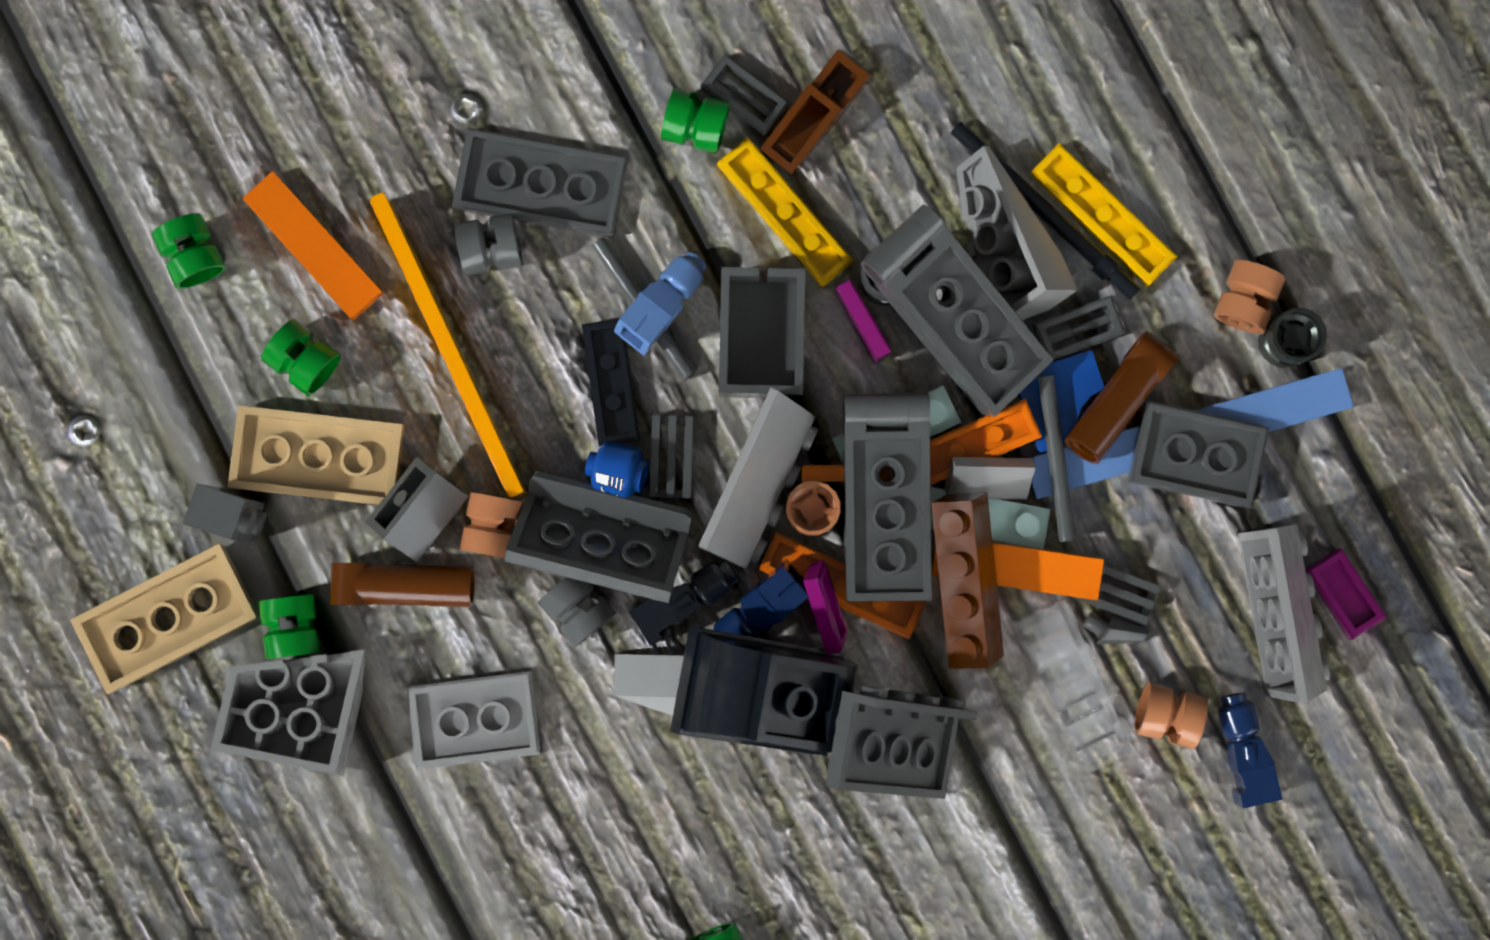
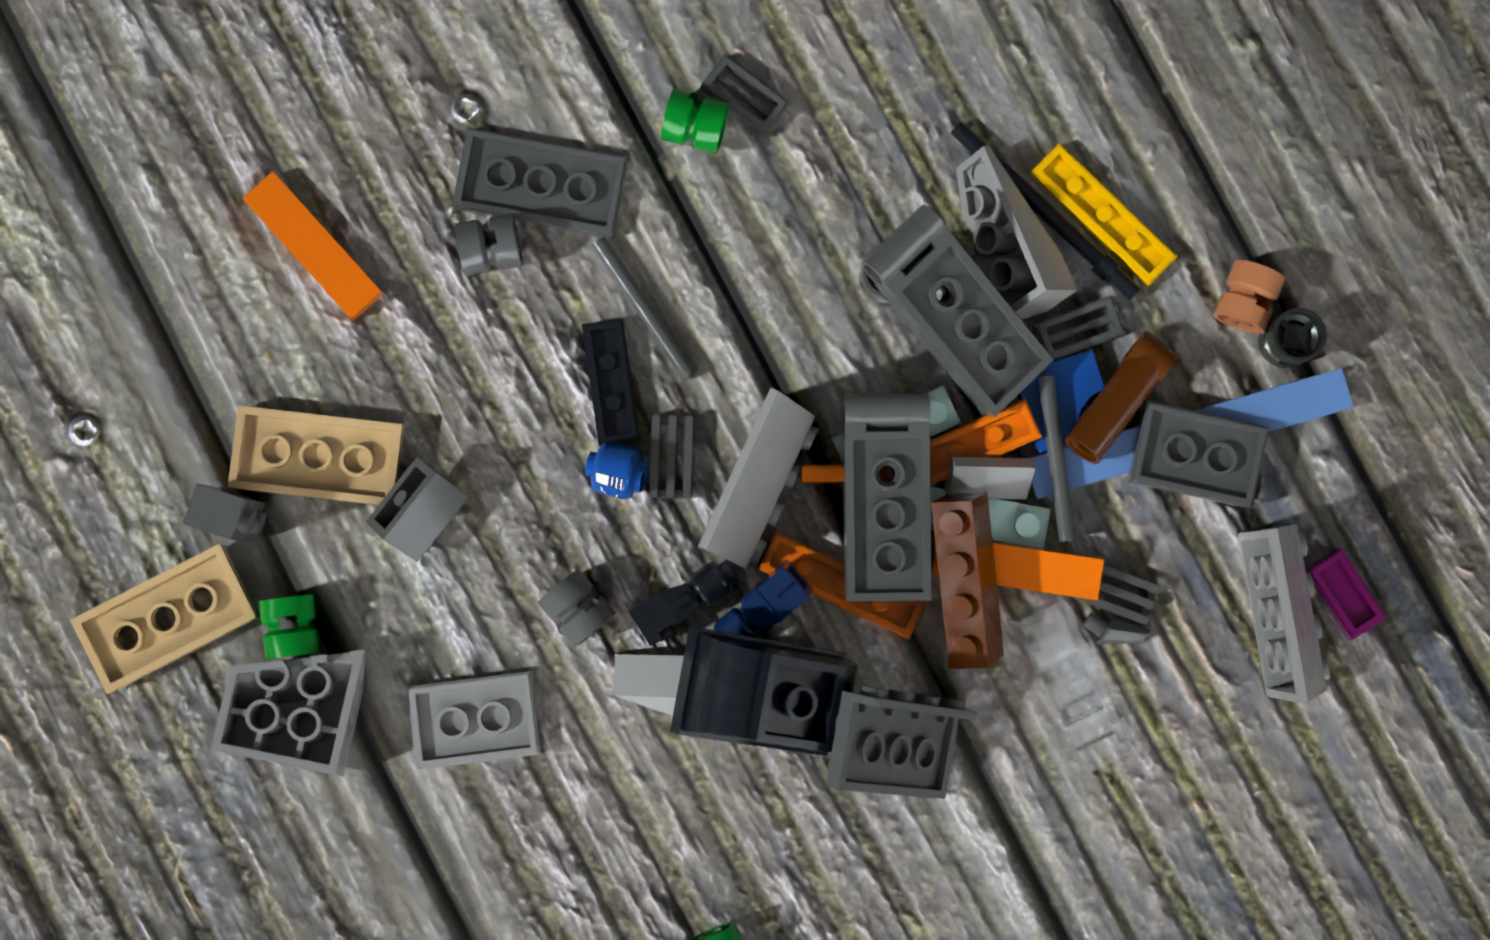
green wheel [151,213,226,289] -> none
green wheel [261,319,341,396] -> none
reddish brown piece [330,563,475,607] -> none
light orange tile [370,192,528,499] -> none
nougat wheel [459,492,524,558] -> none
dark grey bracket [504,471,693,603] -> none
medium blue piece [613,252,706,356] -> none
yellow tile [717,137,854,289] -> none
dark grey piece [719,267,806,399] -> none
reddish brown slope [760,49,874,174] -> none
nougat wheel [785,481,840,537] -> none
magenta tile [803,560,848,655] -> none
magenta tile [835,280,891,364] -> none
nougat wheel [1134,682,1208,749] -> none
dark blue piece [1218,692,1283,808] -> none

